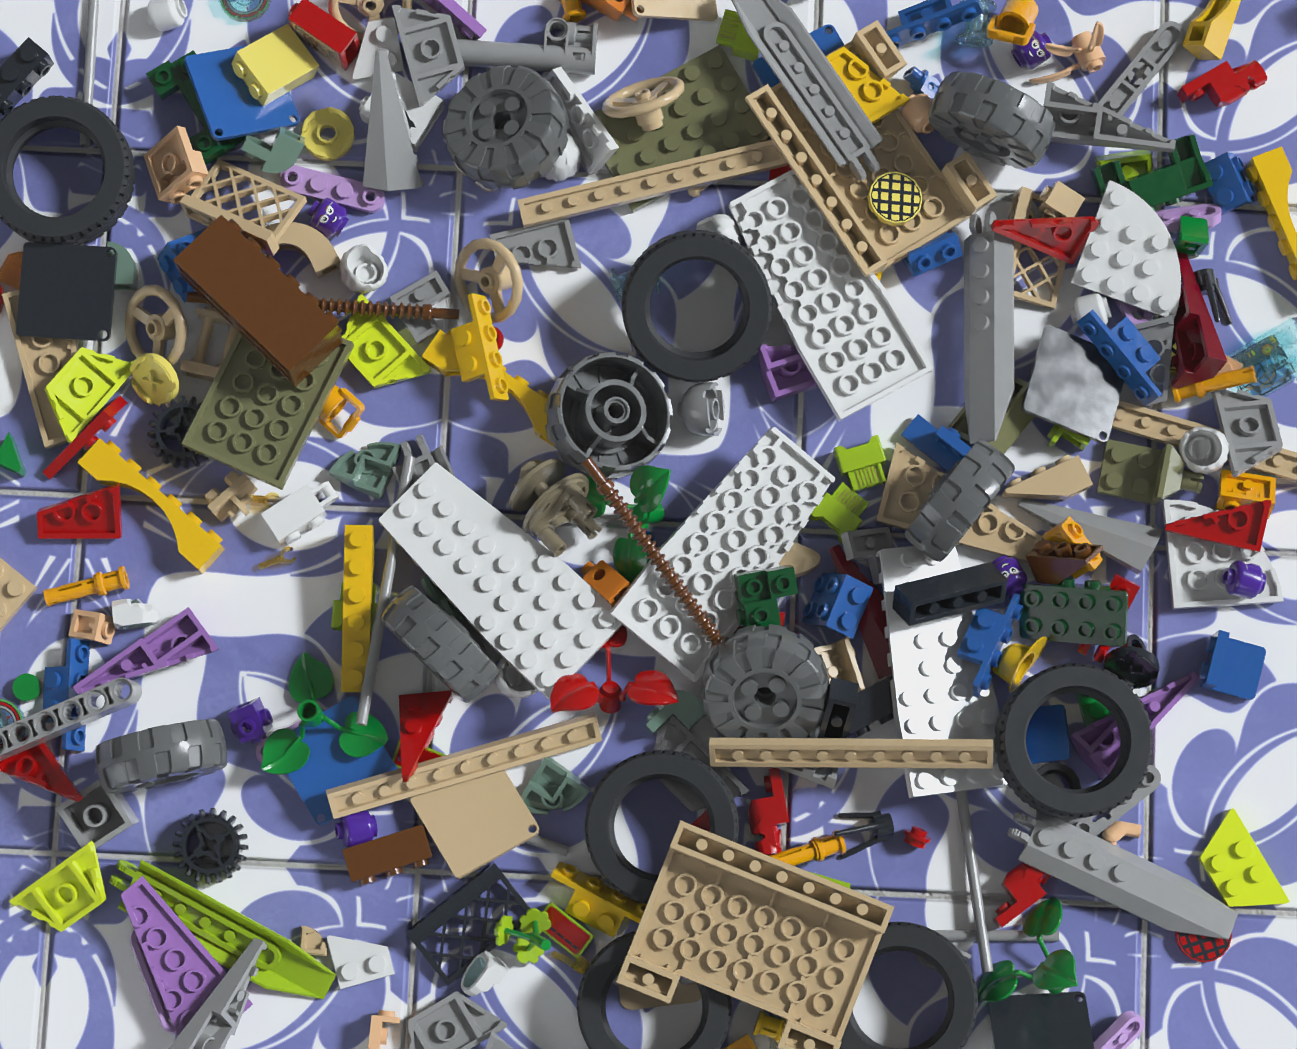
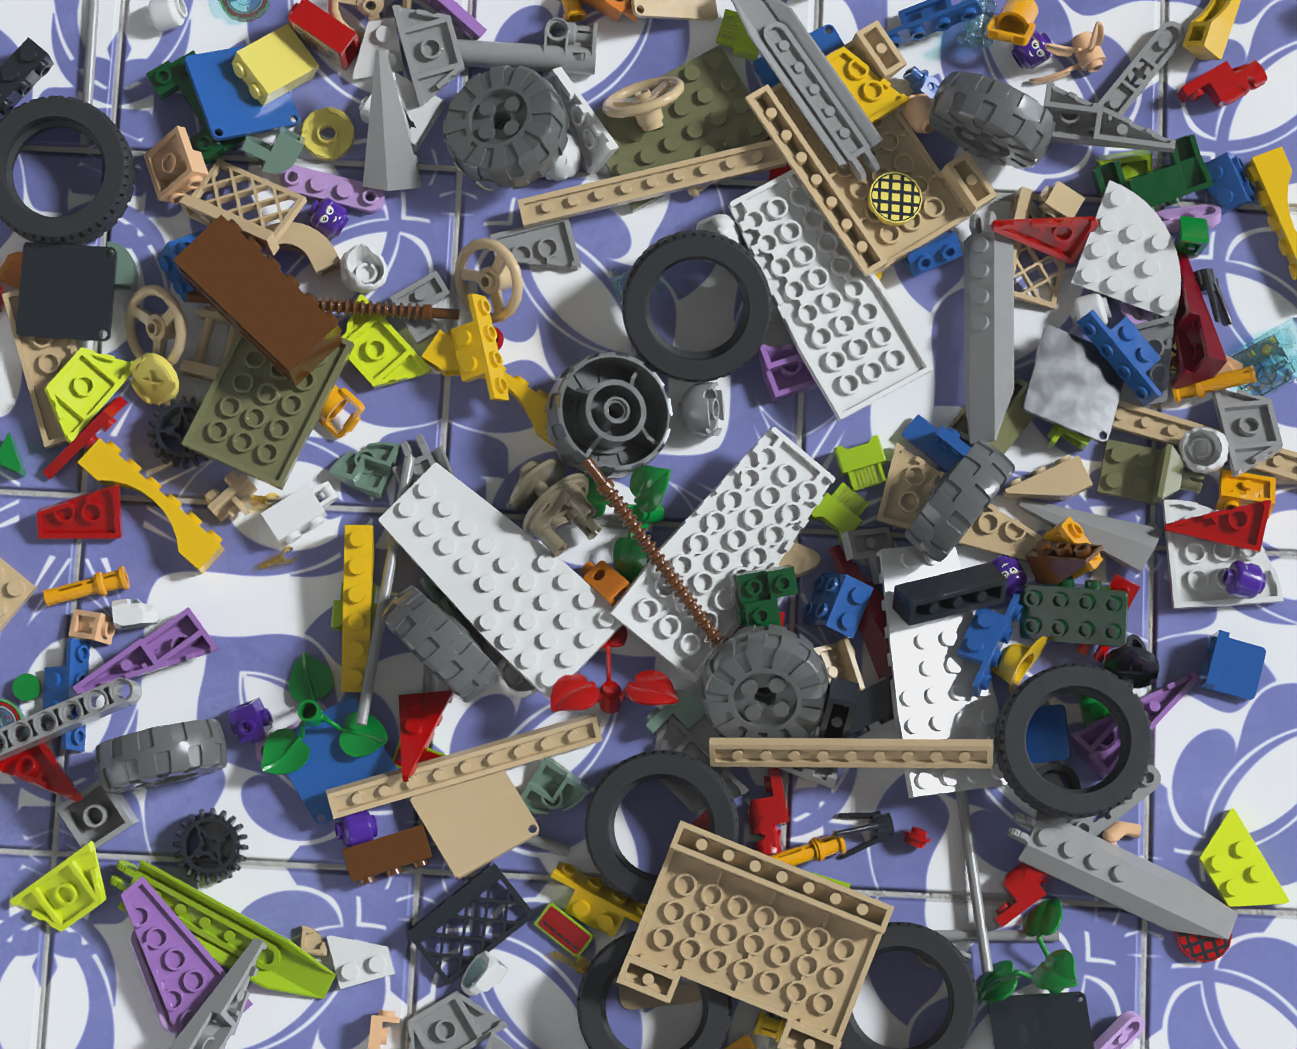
lime plant [494,908,551,964] -> none

